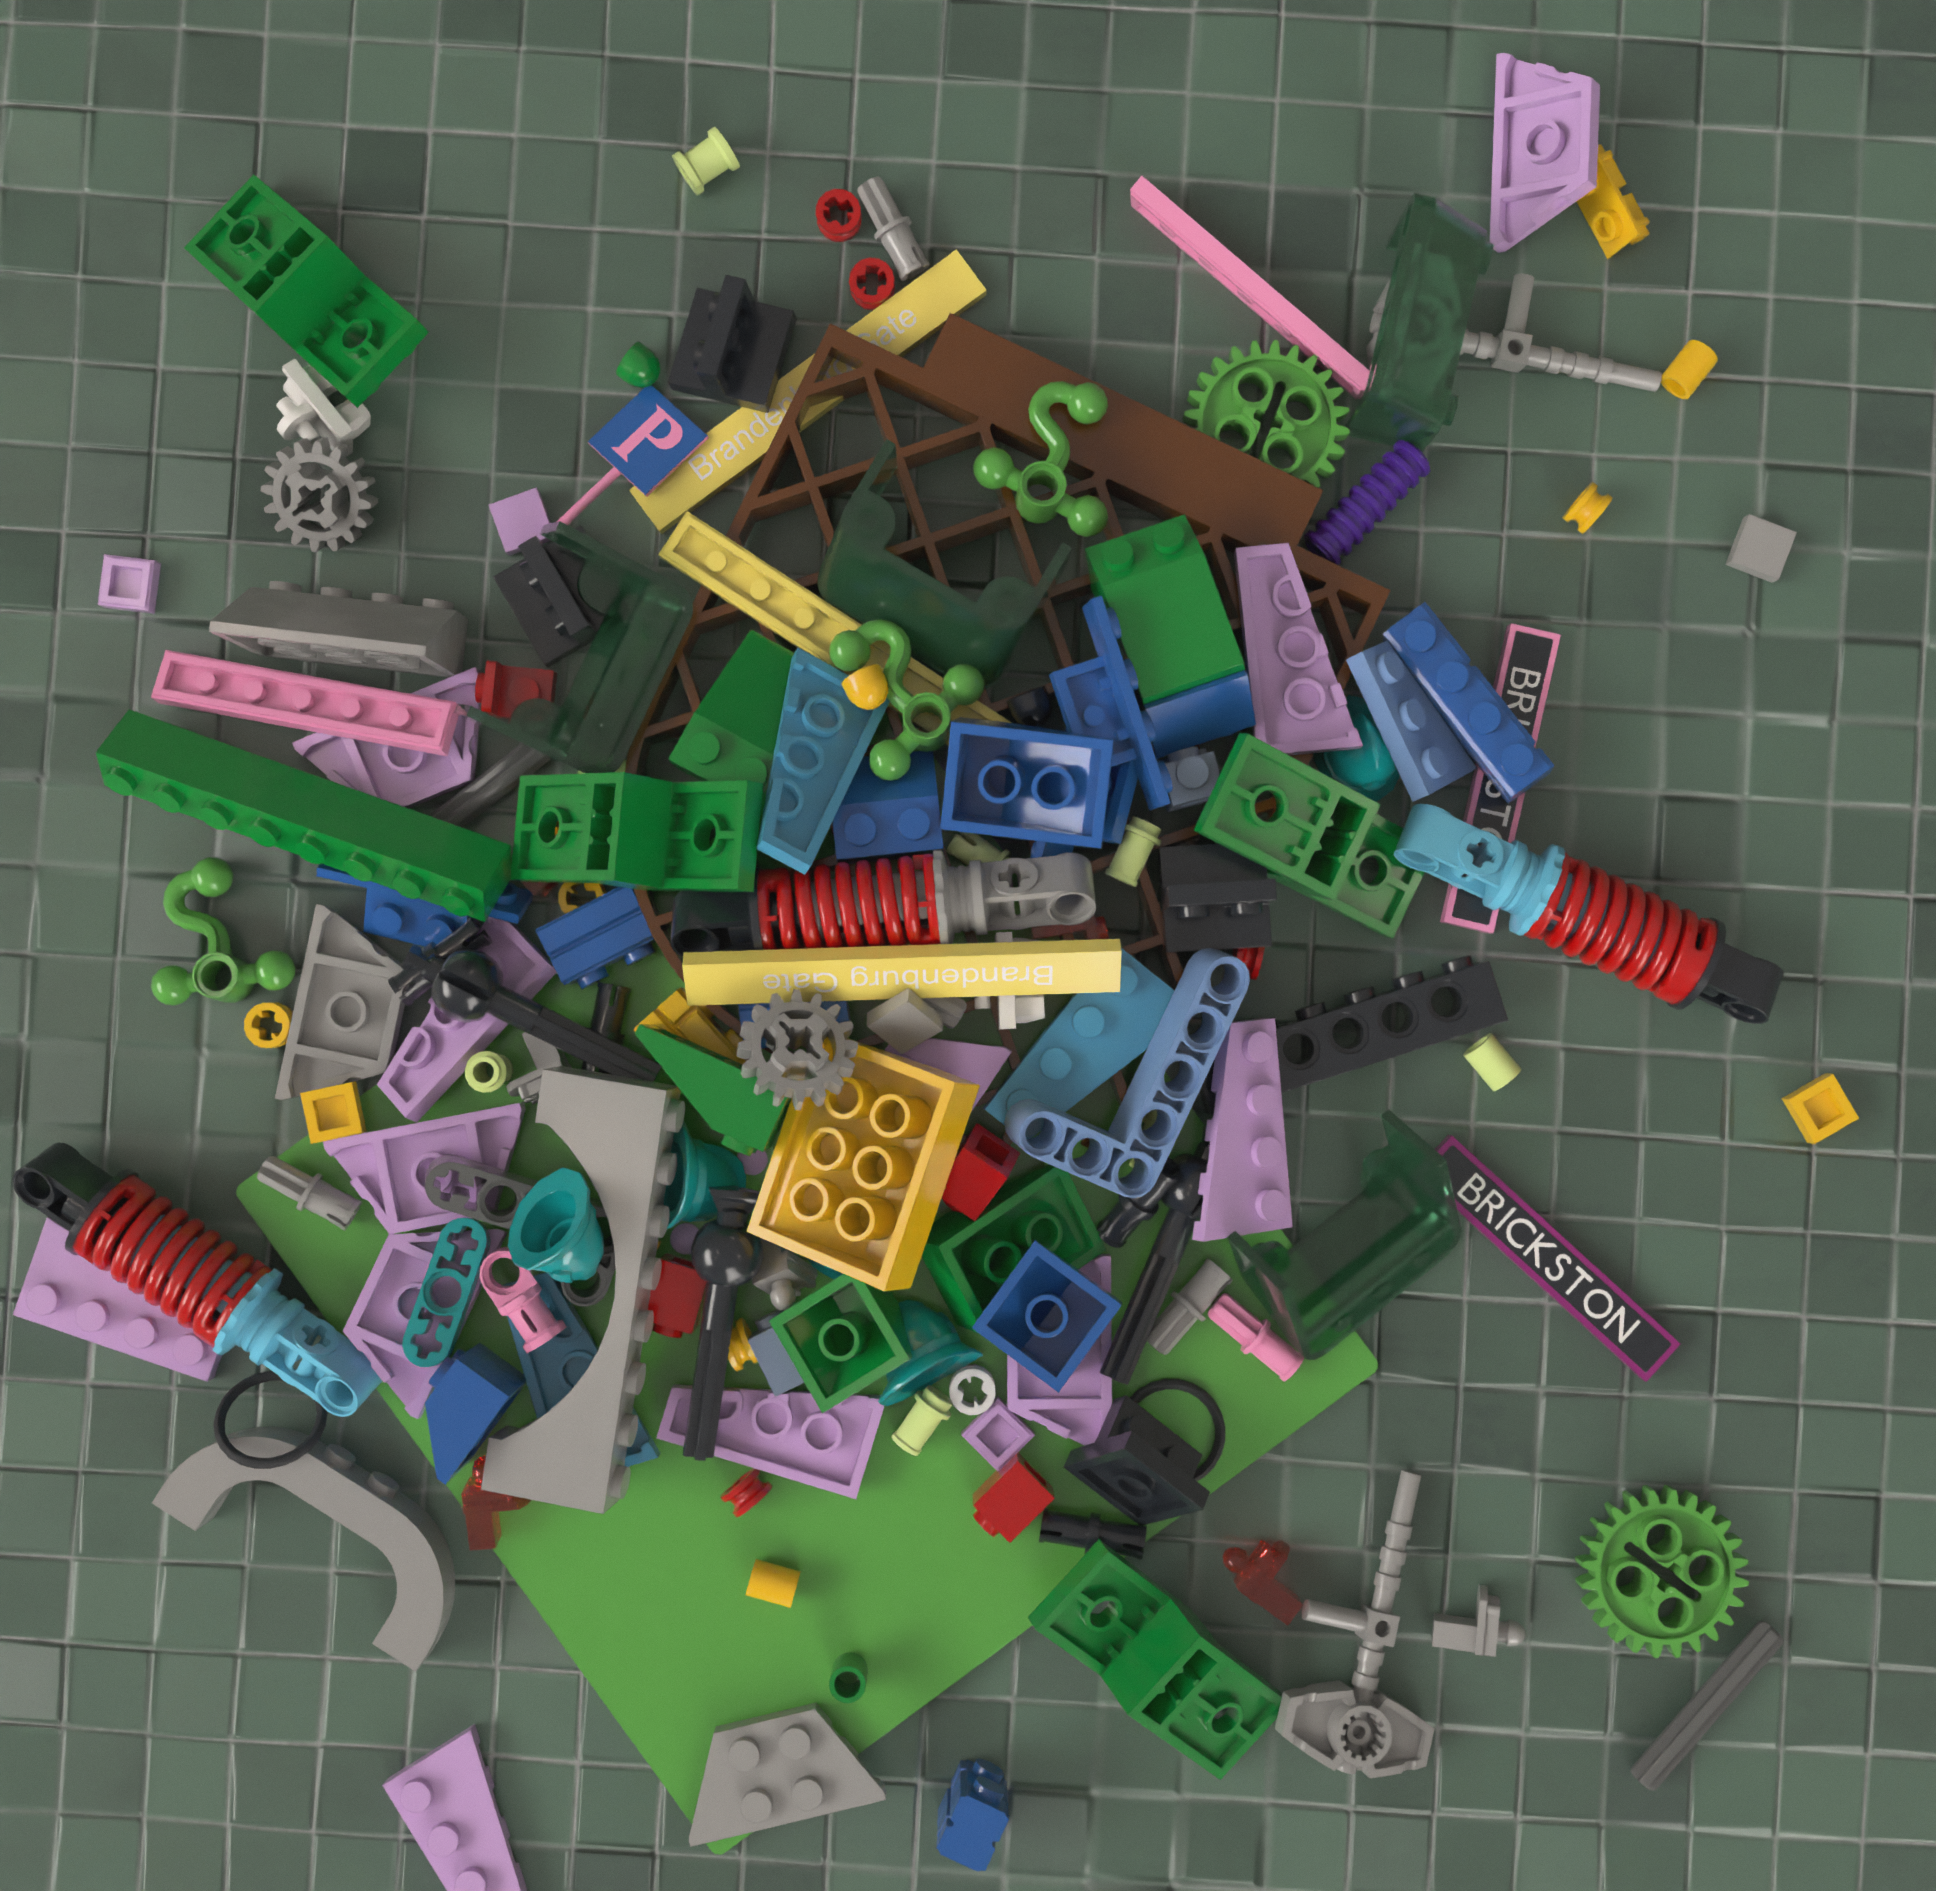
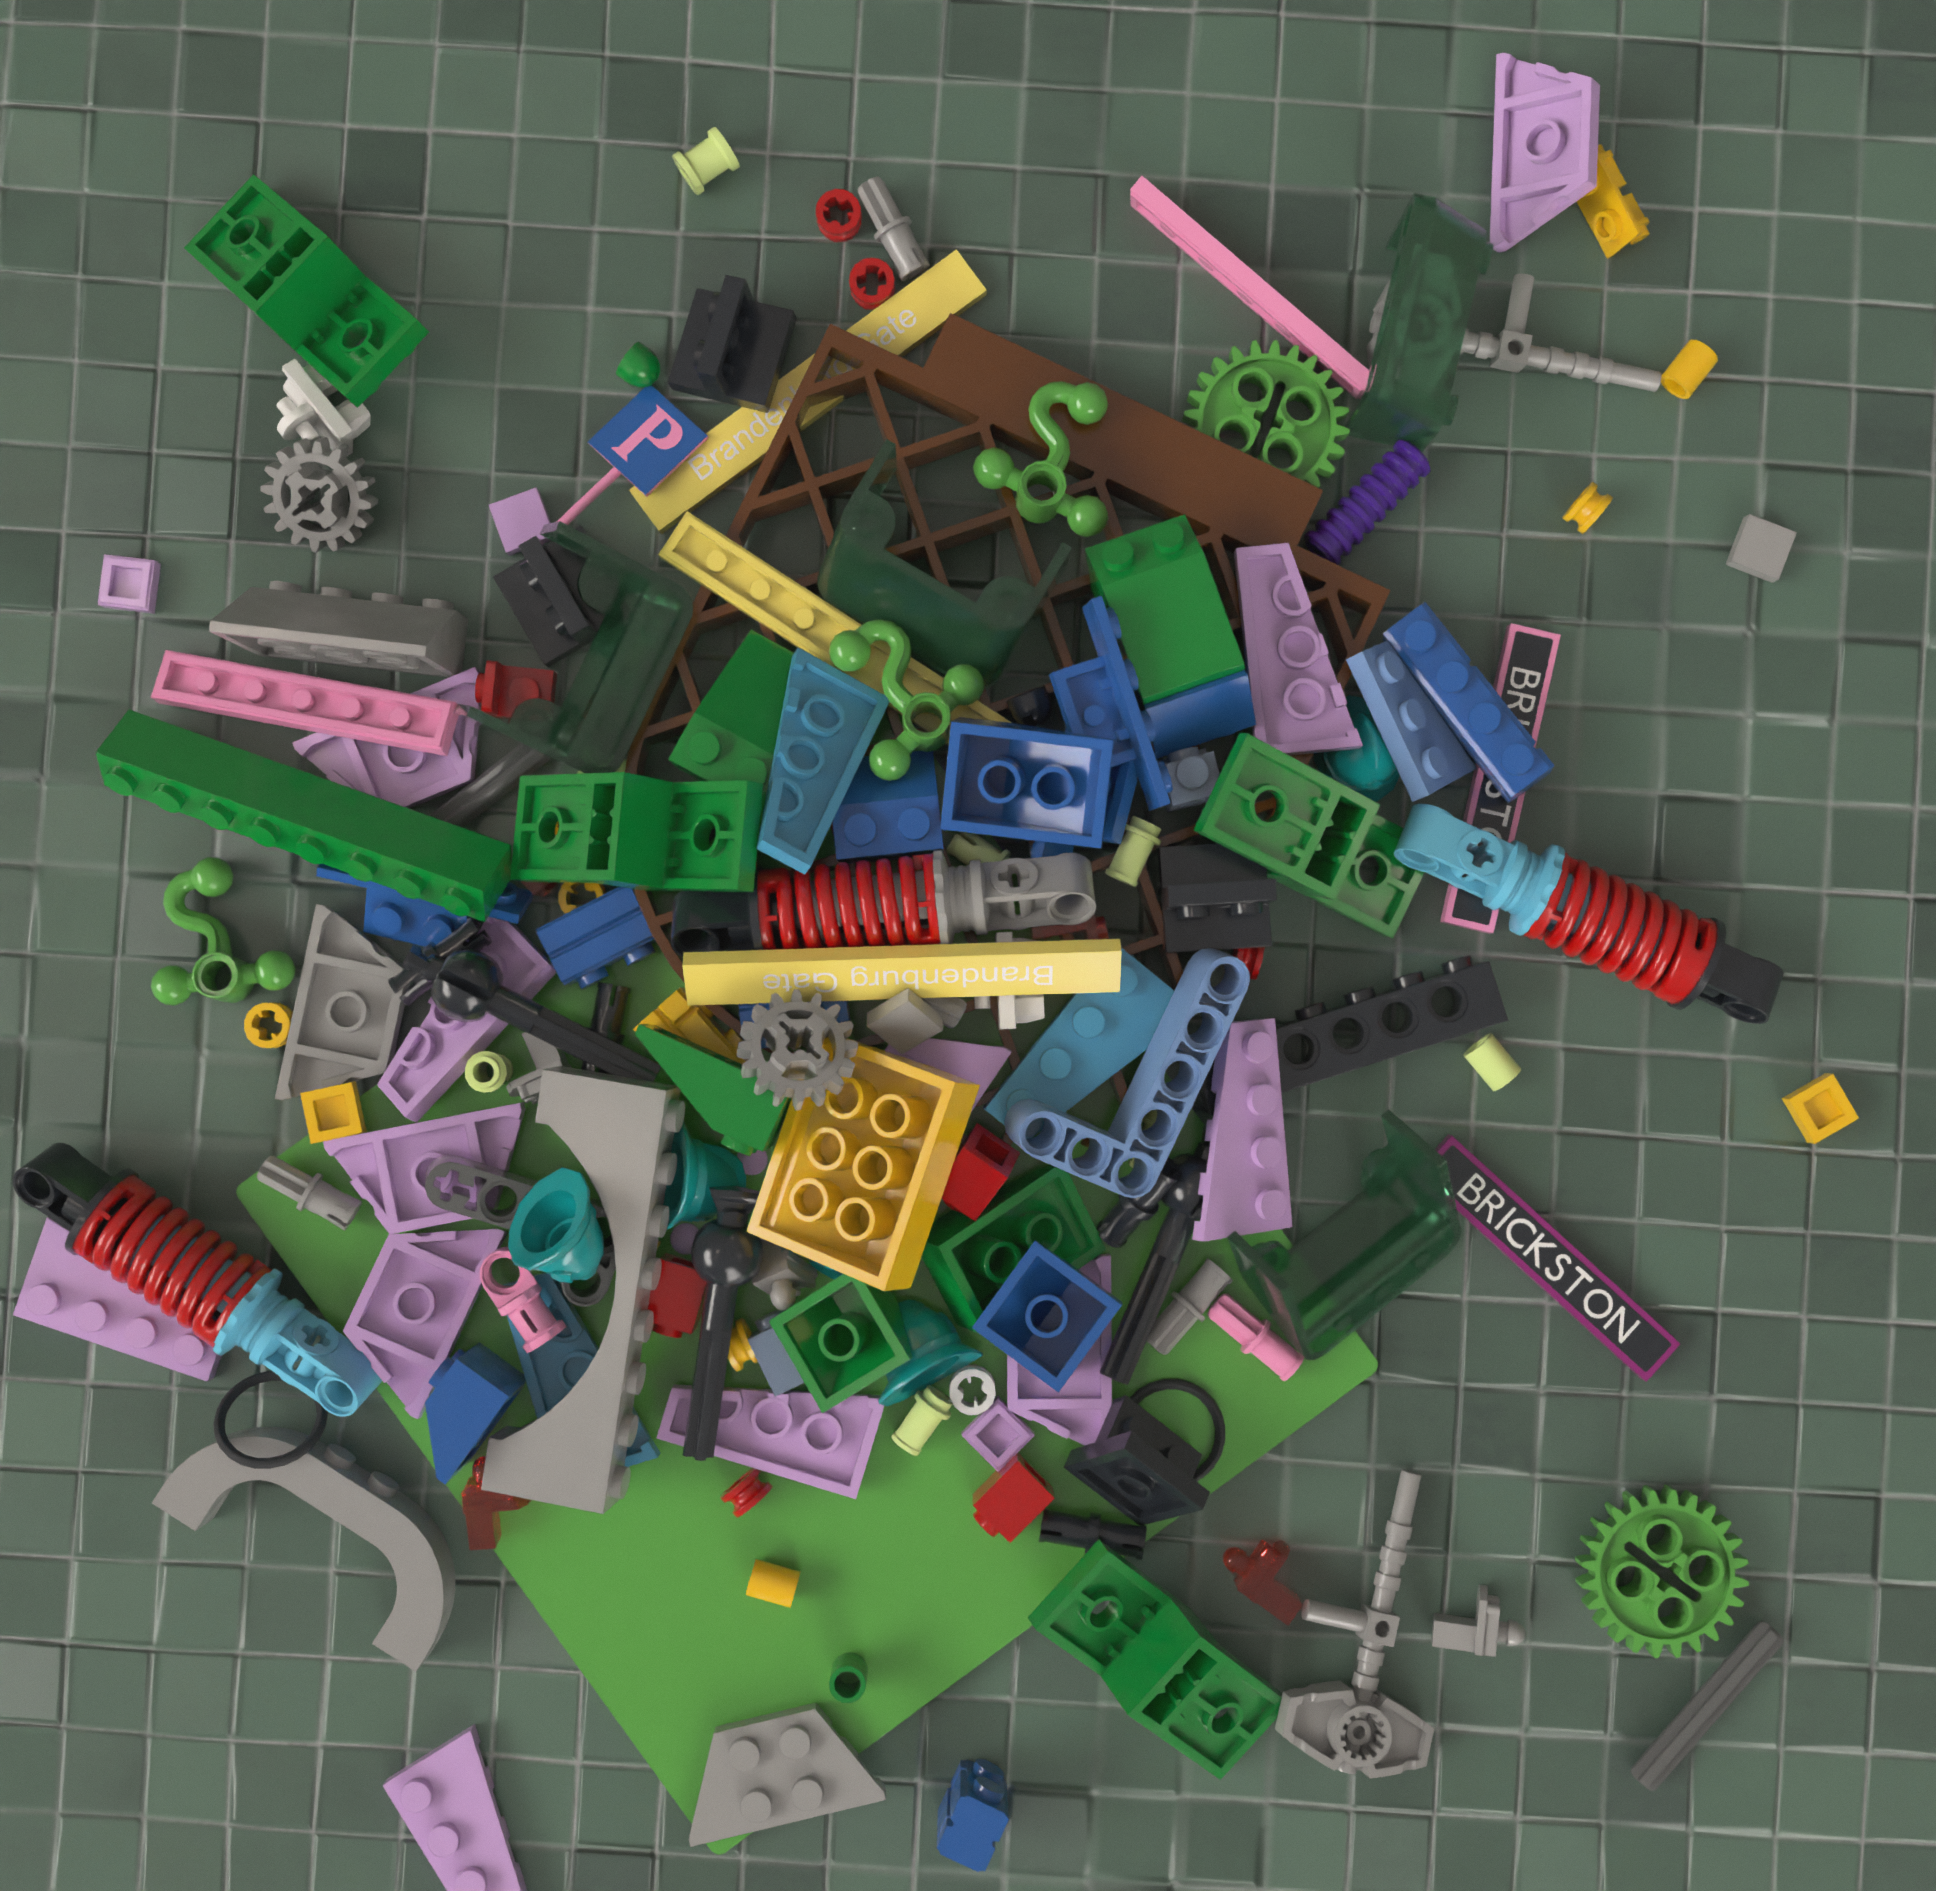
teal beam [402,1218,491,1367] -> none
yellow hinge [841,664,888,710] -> none

